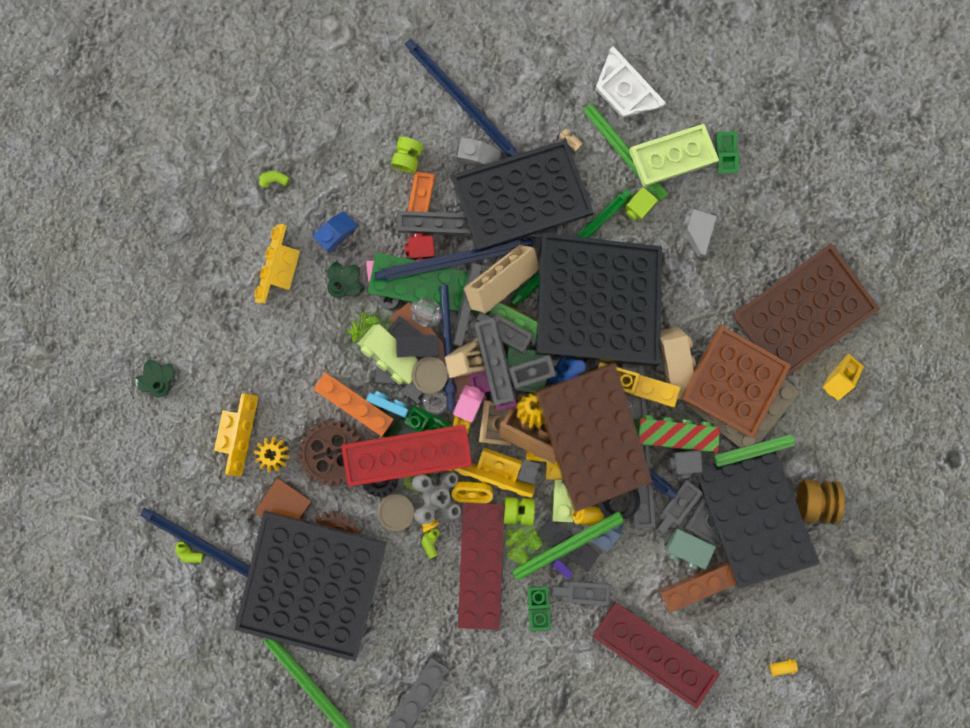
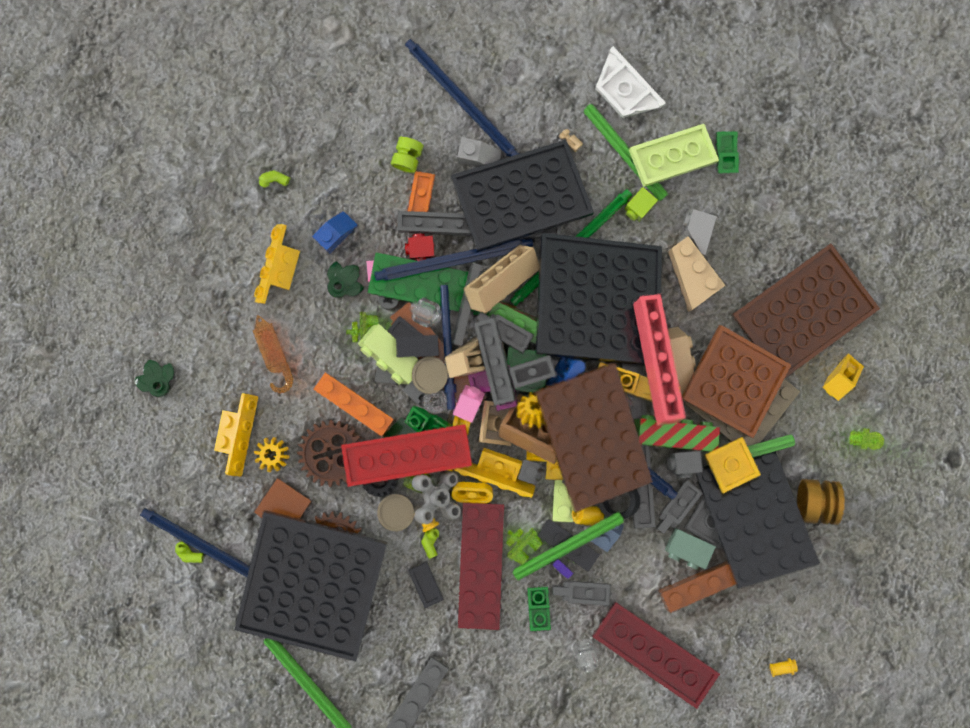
medium azure plate [366,391,410,418] -> none
lime wheel [504,497,535,526] -> none
none -> clear orange plate [252,315,293,393]
none -> black tile [408,561,444,608]
none -> coral brick [633,294,685,426]
none -> tan wedge [668,236,725,312]
none -> yellow tile [704,437,761,493]
none -> clear neon green hips [849,428,884,451]

